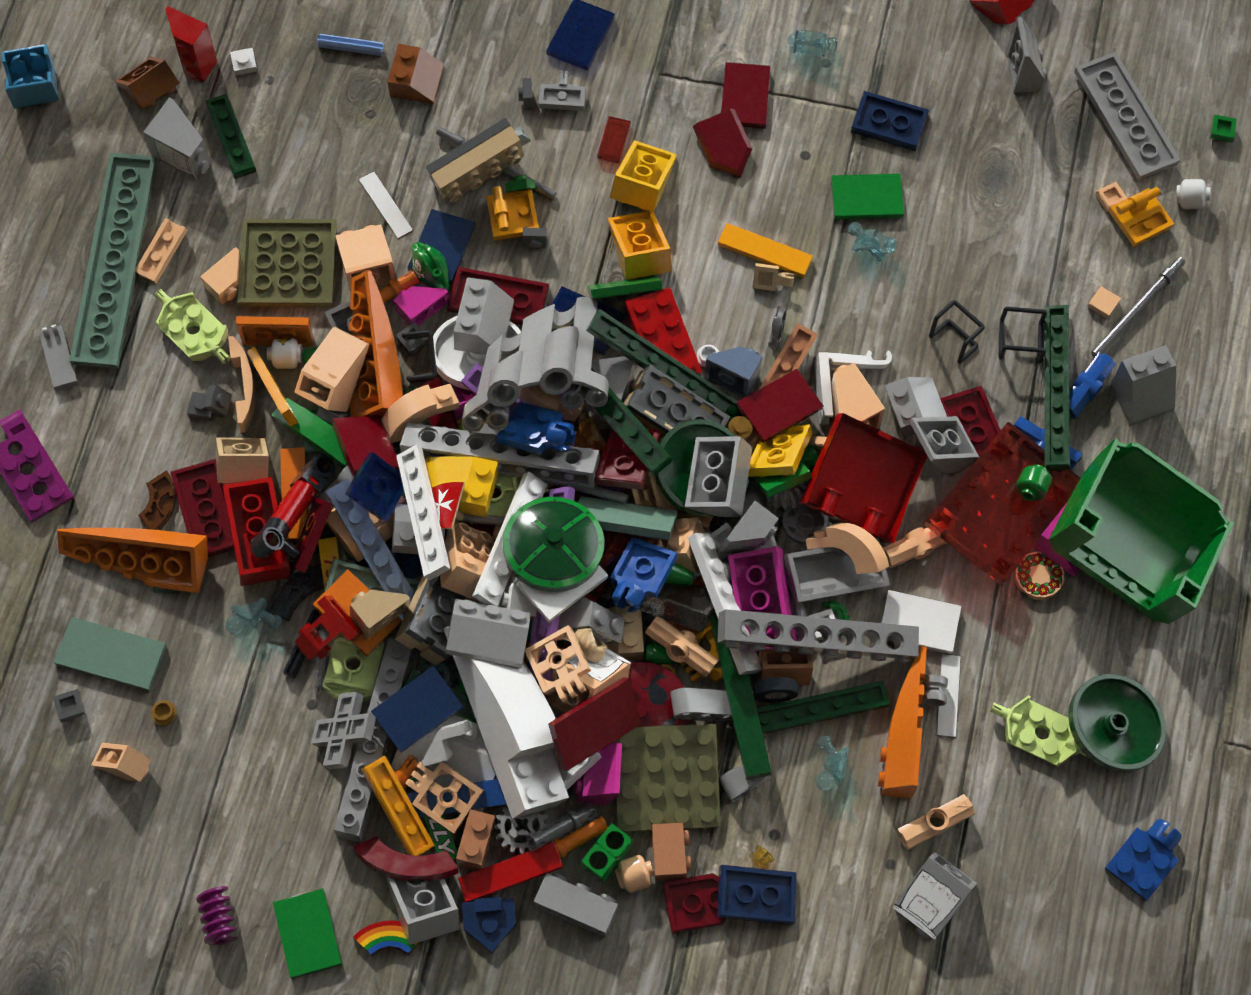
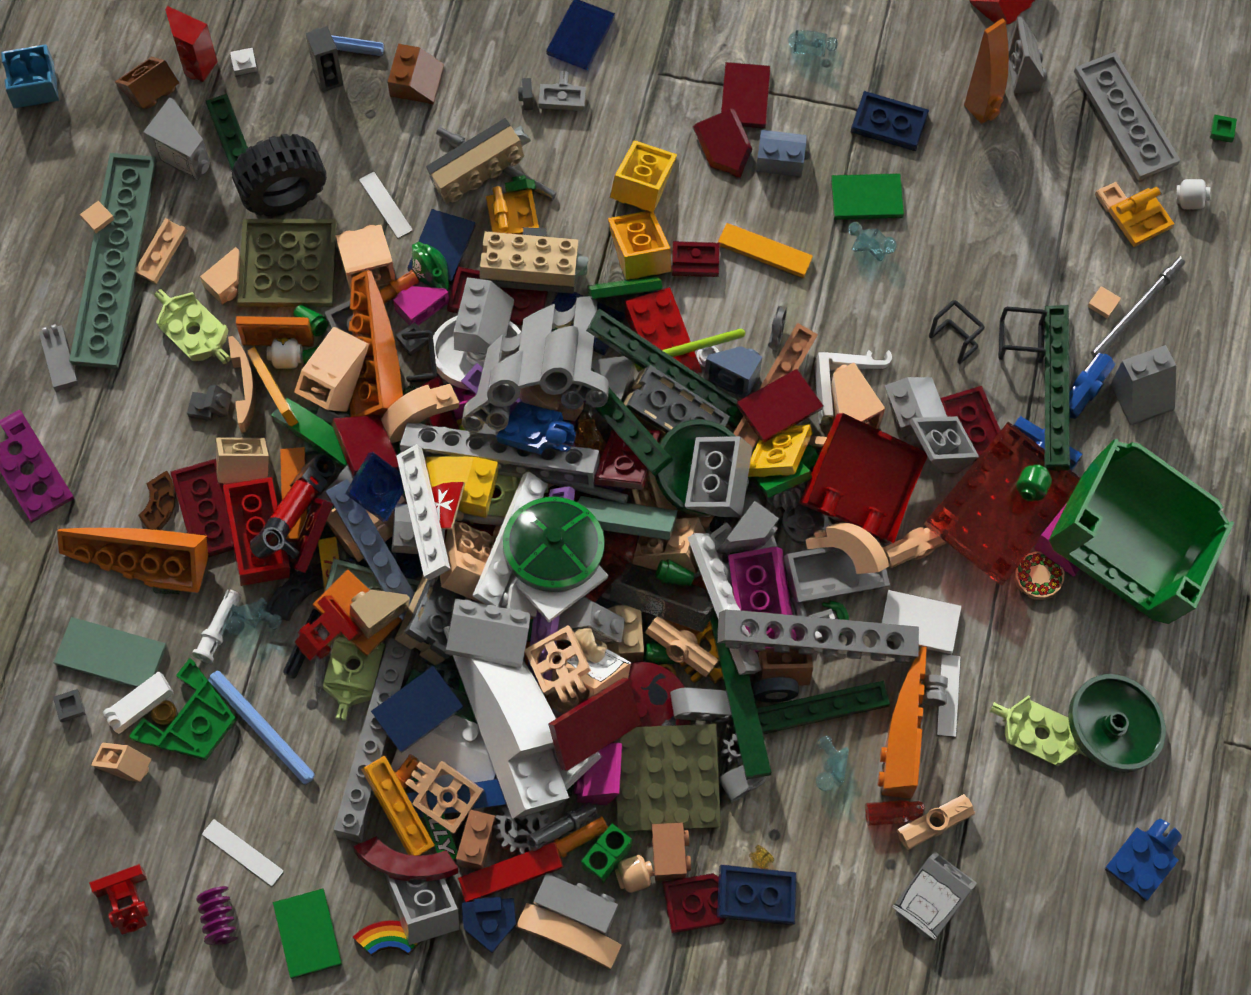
light grey plate [311,692,376,769] -> none
white slope [422,719,471,767] -> none
clear red tile [597,116,631,164] -> none
blue plate [610,537,678,613] -> none
pearl gold plate [728,416,752,440] -> none
tan plate [752,263,794,291] -> none
none -> light nougat tile [80,201,114,233]
none -> red tile [89,864,149,935]
none -> white hinge [103,671,174,734]
none -> green wing [129,658,237,761]
none -> white pin [192,589,242,664]
none -> white sticker [202,819,283,886]
none -> light blue axle [208,670,315,785]
none -> black tyre [232,134,327,216]
none -> green cone [293,305,328,337]
none -> dark grey brick [306,26,344,92]
none -> tan piece [480,231,588,294]
none -> light nougat slope [516,903,622,969]
none -> lime piece [634,329,745,372]
none -> dark red plate [672,241,720,277]
none -> light grey gear [721,734,742,767]
none -> sand blue slope [756,130,807,177]
none -> clear red piece [865,800,925,826]
none -> orange wedge [964,18,1009,124]

